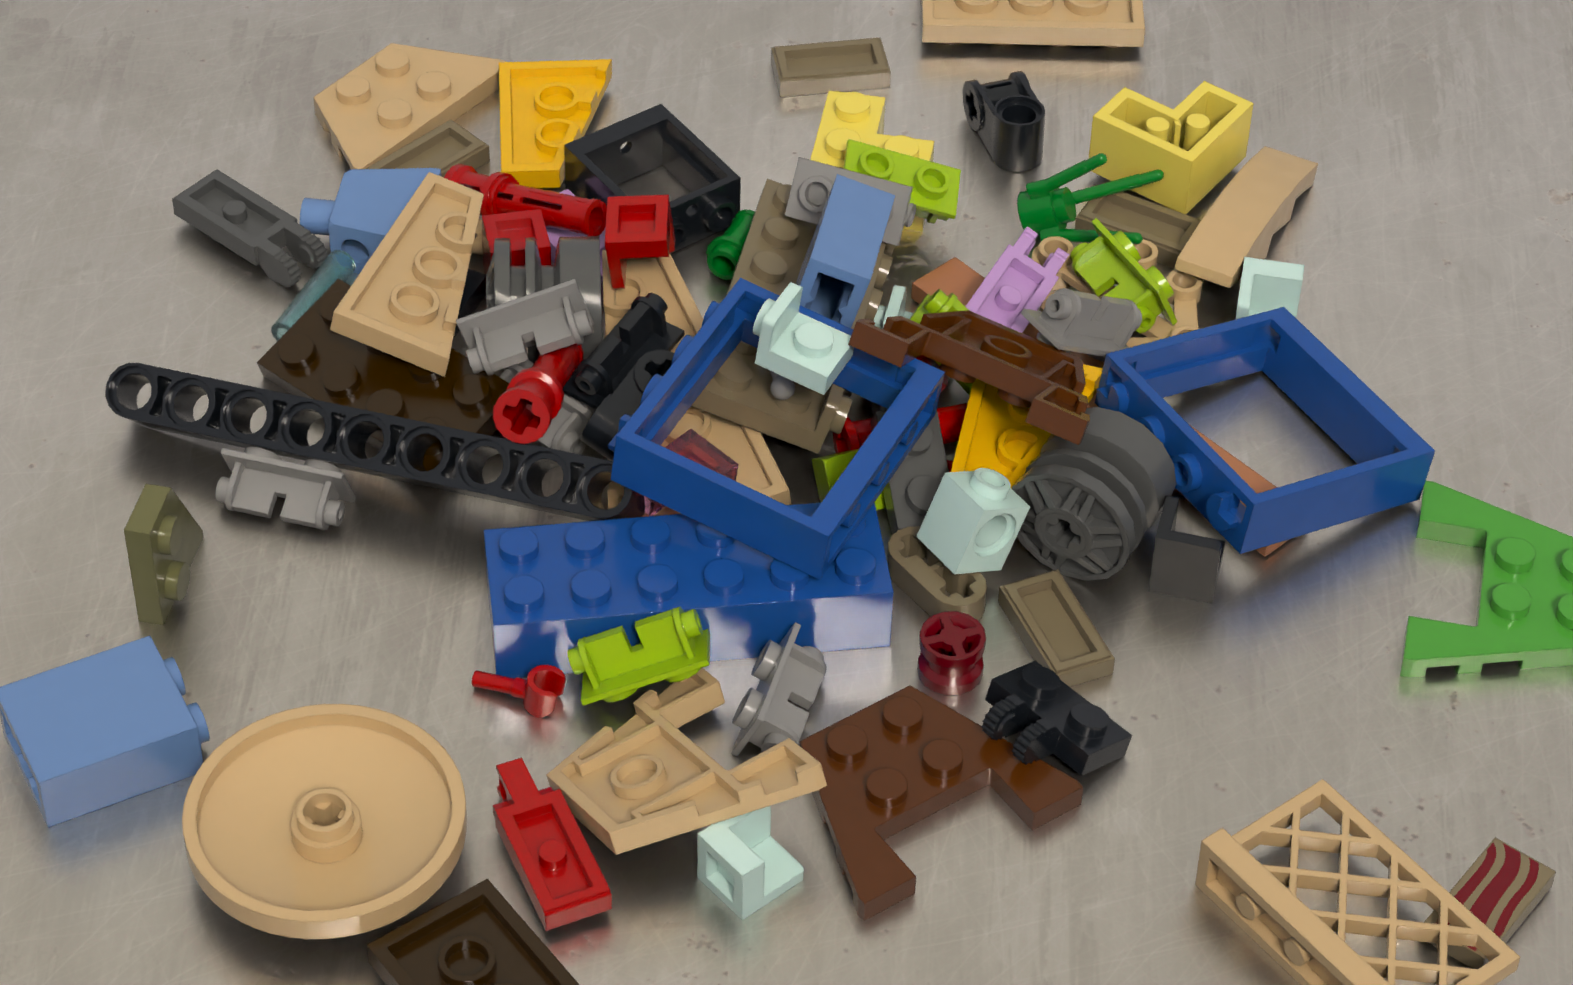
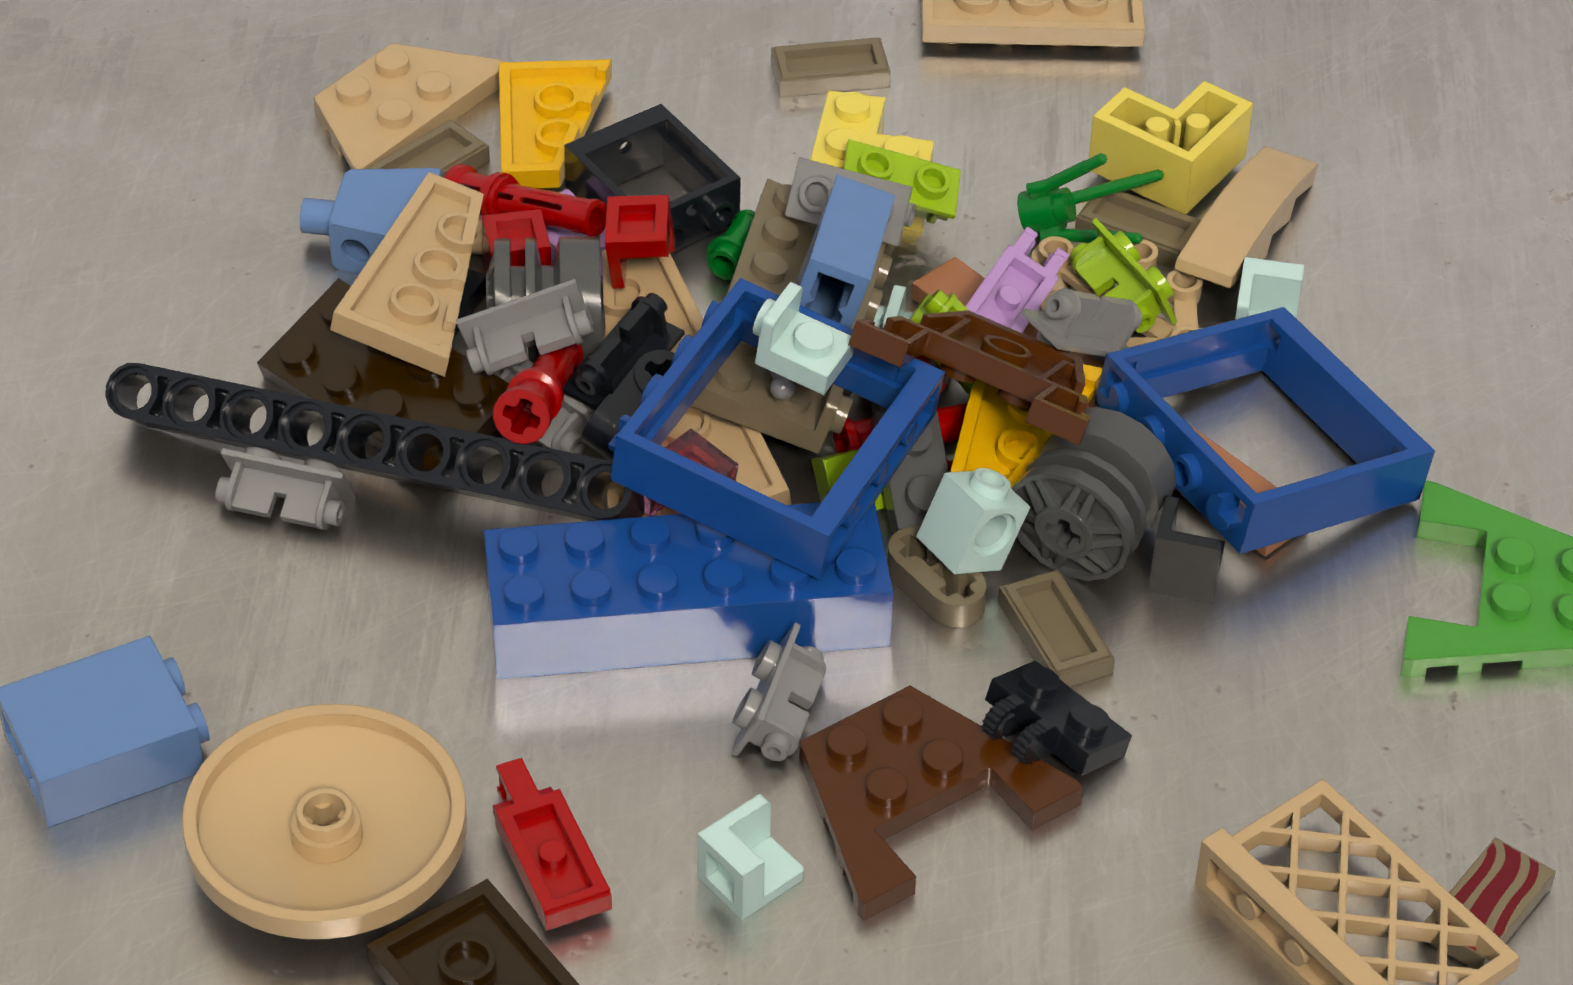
olive wing [124,484,203,626] -> none
dark grey hinge [172,169,328,288] -> none
clear light blue piece [271,250,356,341] -> none
red hand [472,665,566,718] -> none
tan wing [546,668,827,855] -> none
lime hinge [568,606,710,706] -> none
dark red wheel [917,611,986,696] -> none
black piece [963,71,1045,172] -> none

